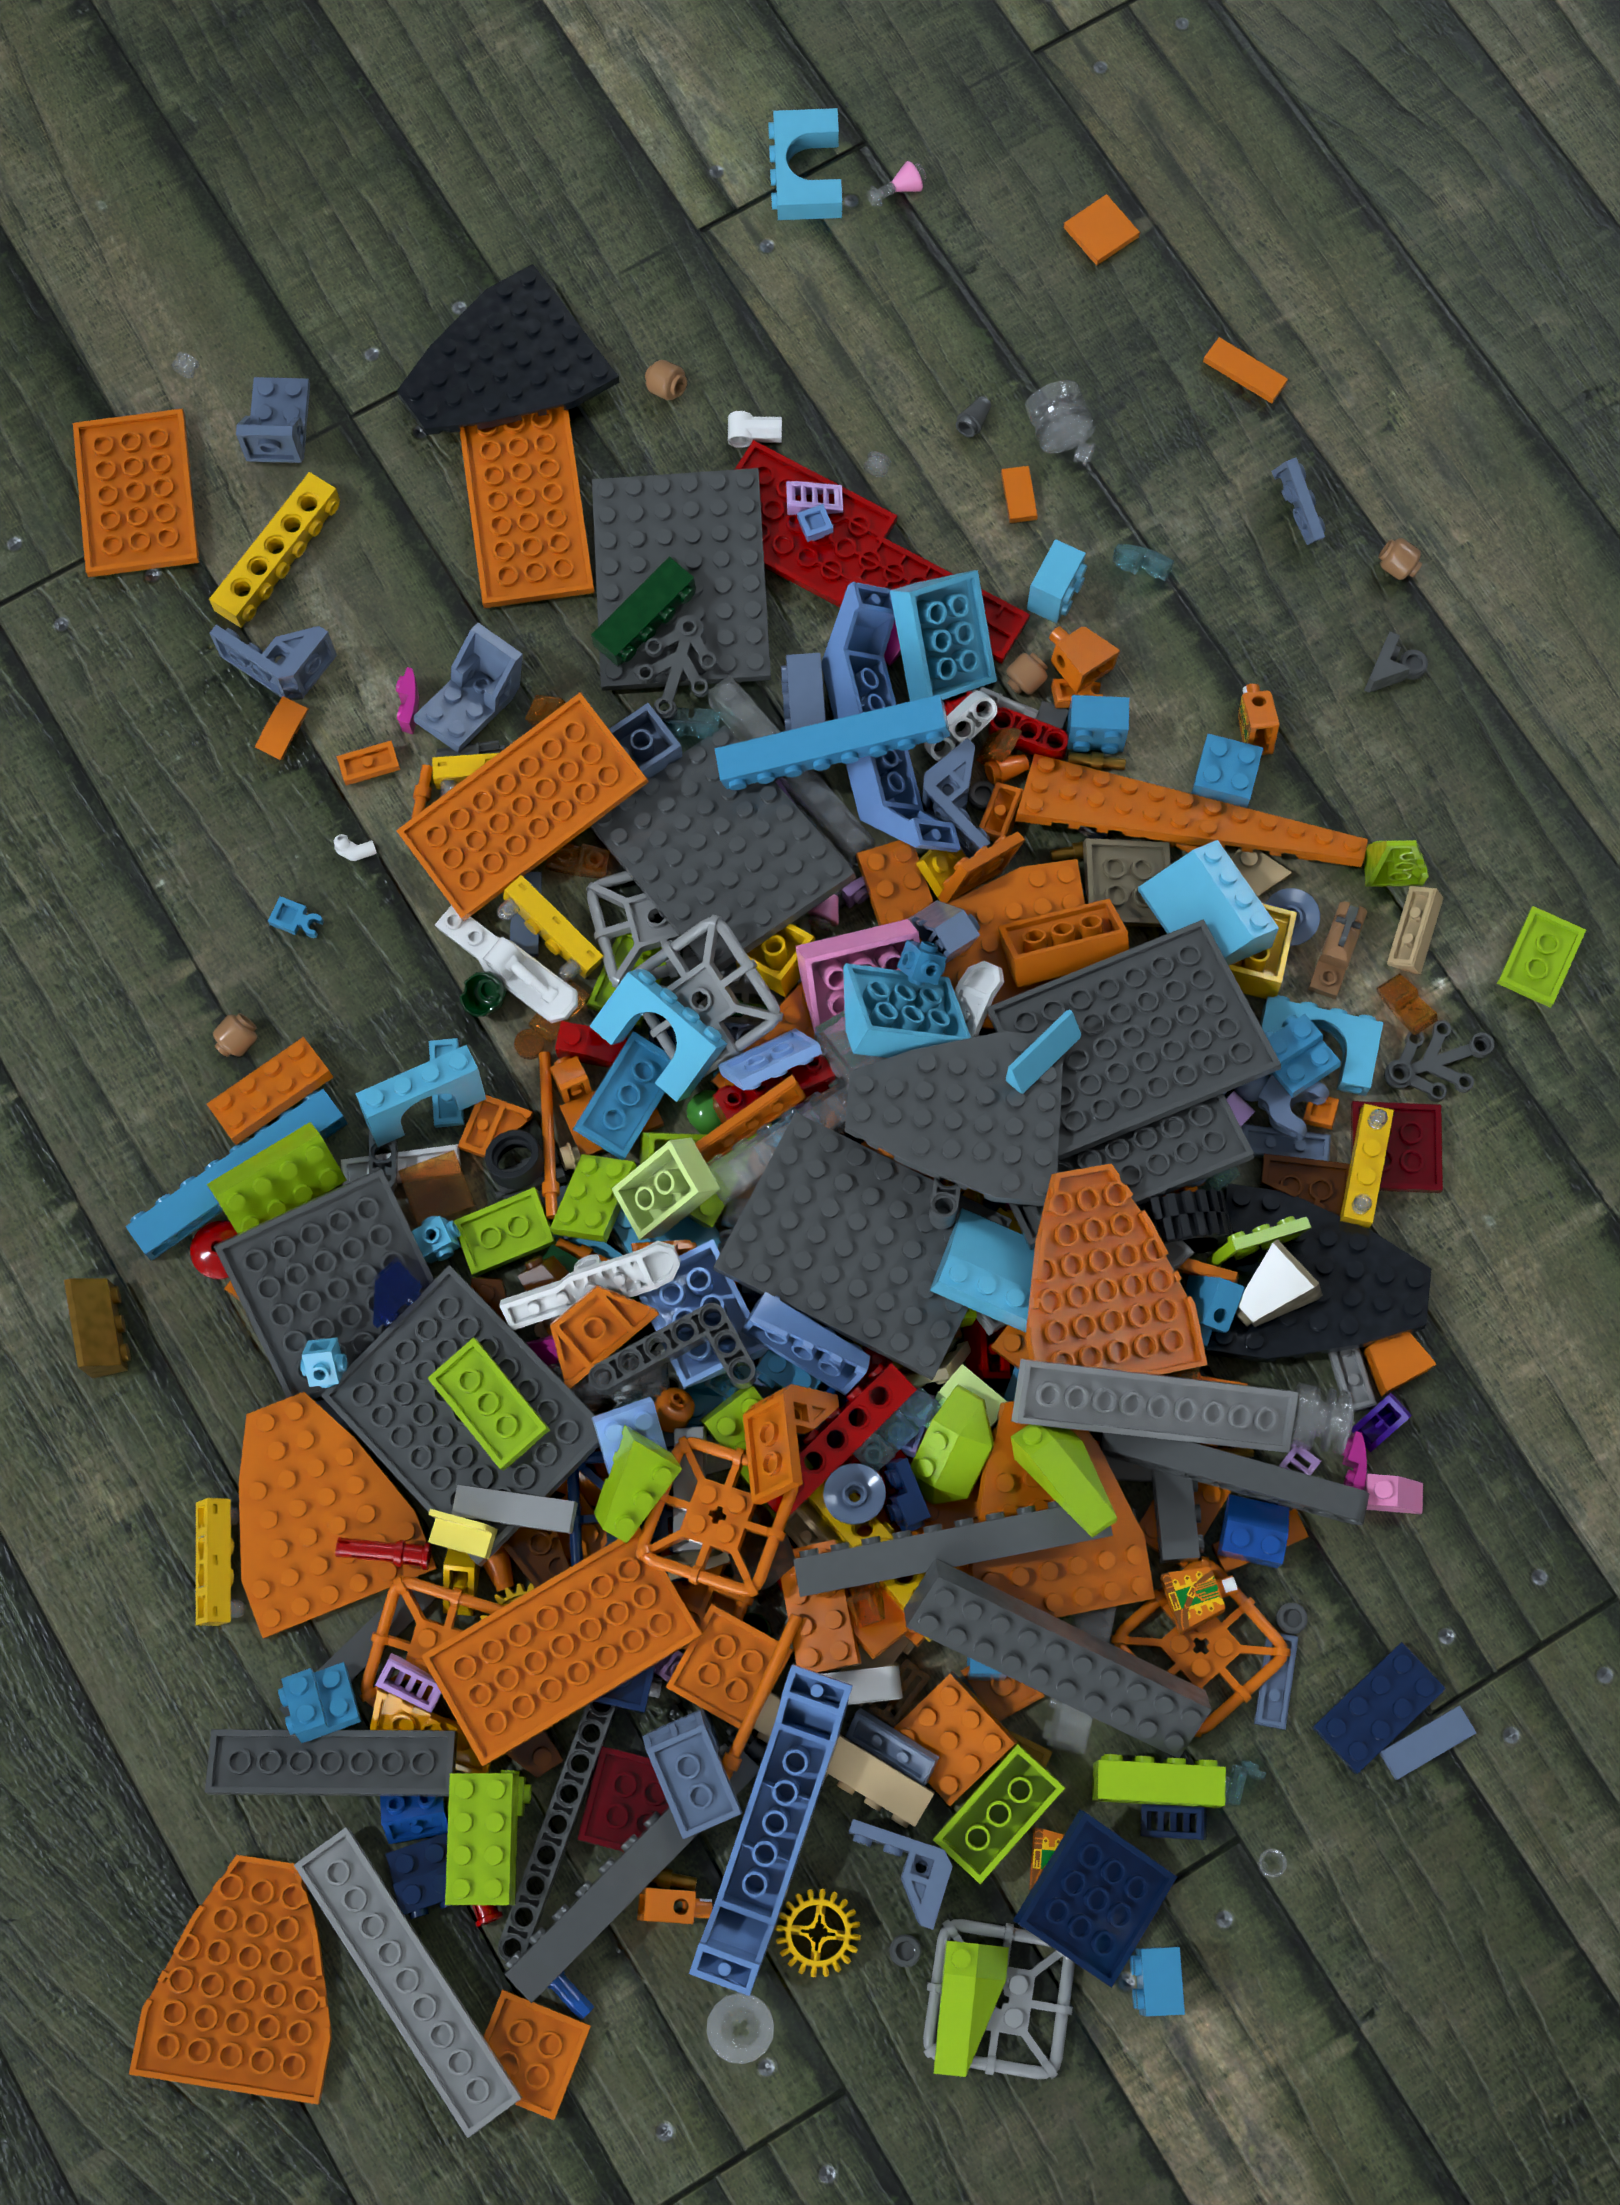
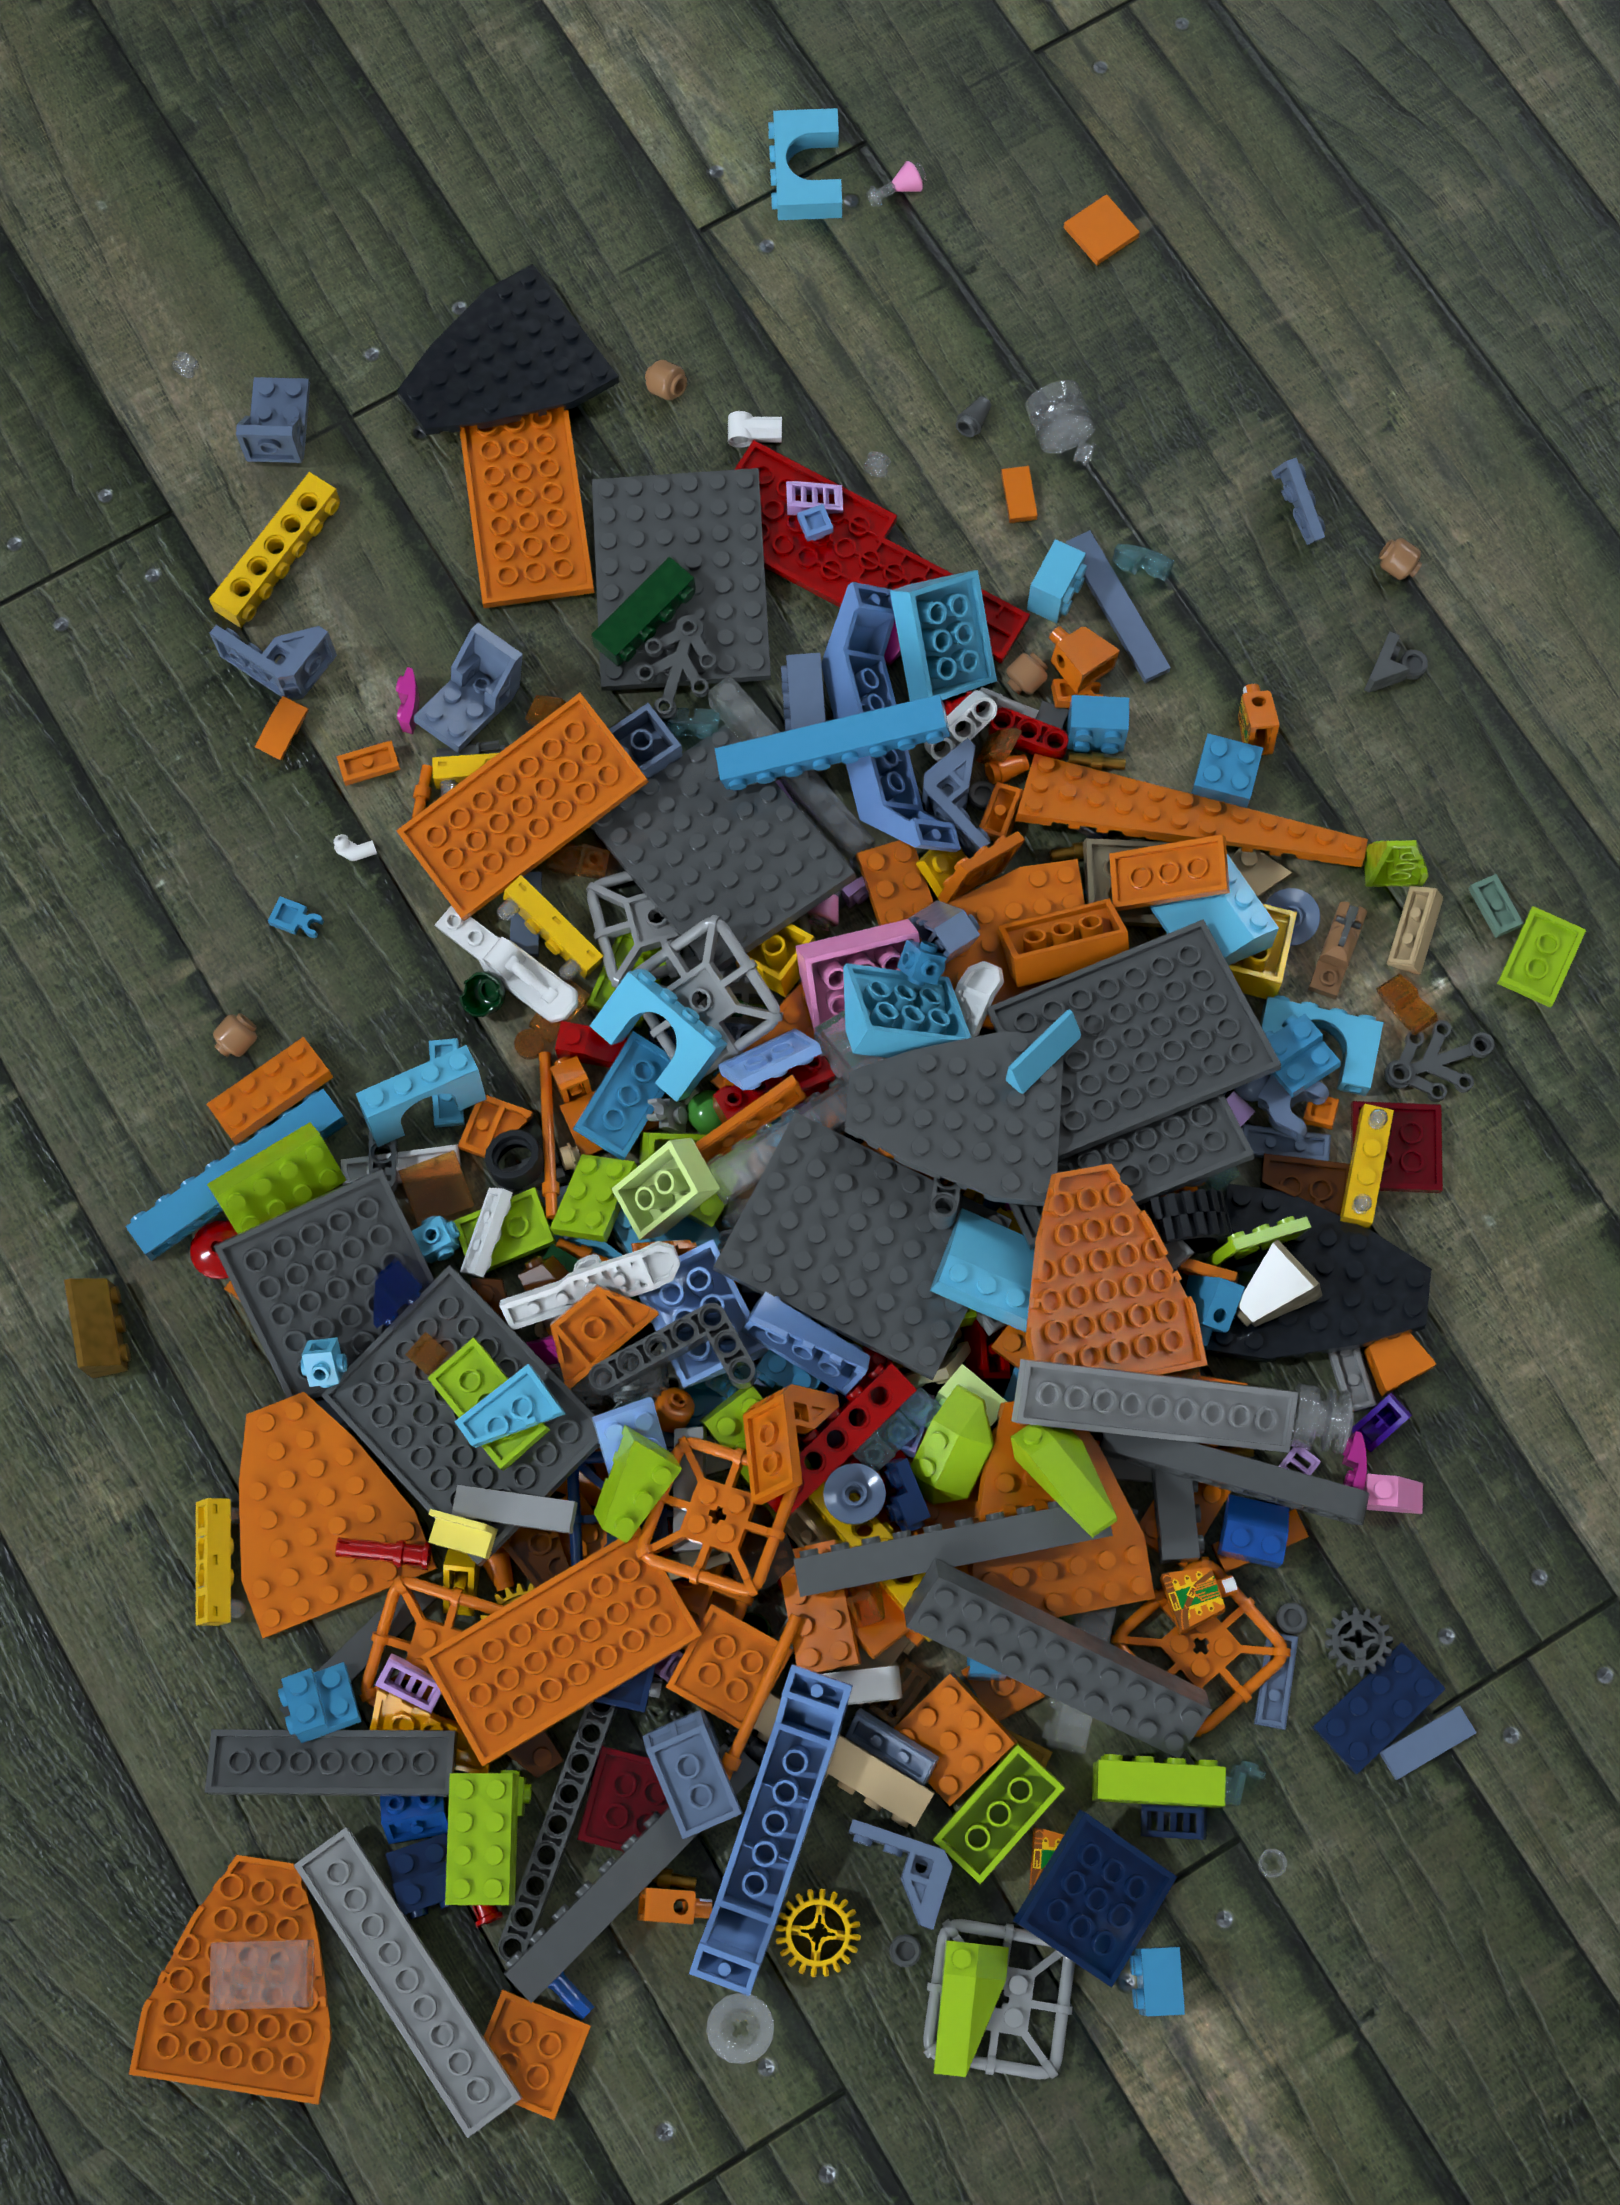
orange plate [73,408,199,578] -> none
orange tile [1203,337,1288,403] -> none
none -> clear brick [209,1940,314,2010]
none -> clear orange tile [405,1332,449,1376]
none -> medium azure wing [455,1364,566,1448]
none -> white plate [460,1188,513,1278]
none -> light grey plate [646,1098,688,1133]
none -> sand blue tile [1065,530,1171,683]
none -> orange plate [1109,834,1230,911]
none -> dark grey gear [1325,1607,1393,1677]
none -> sand green plate [1468,874,1523,938]

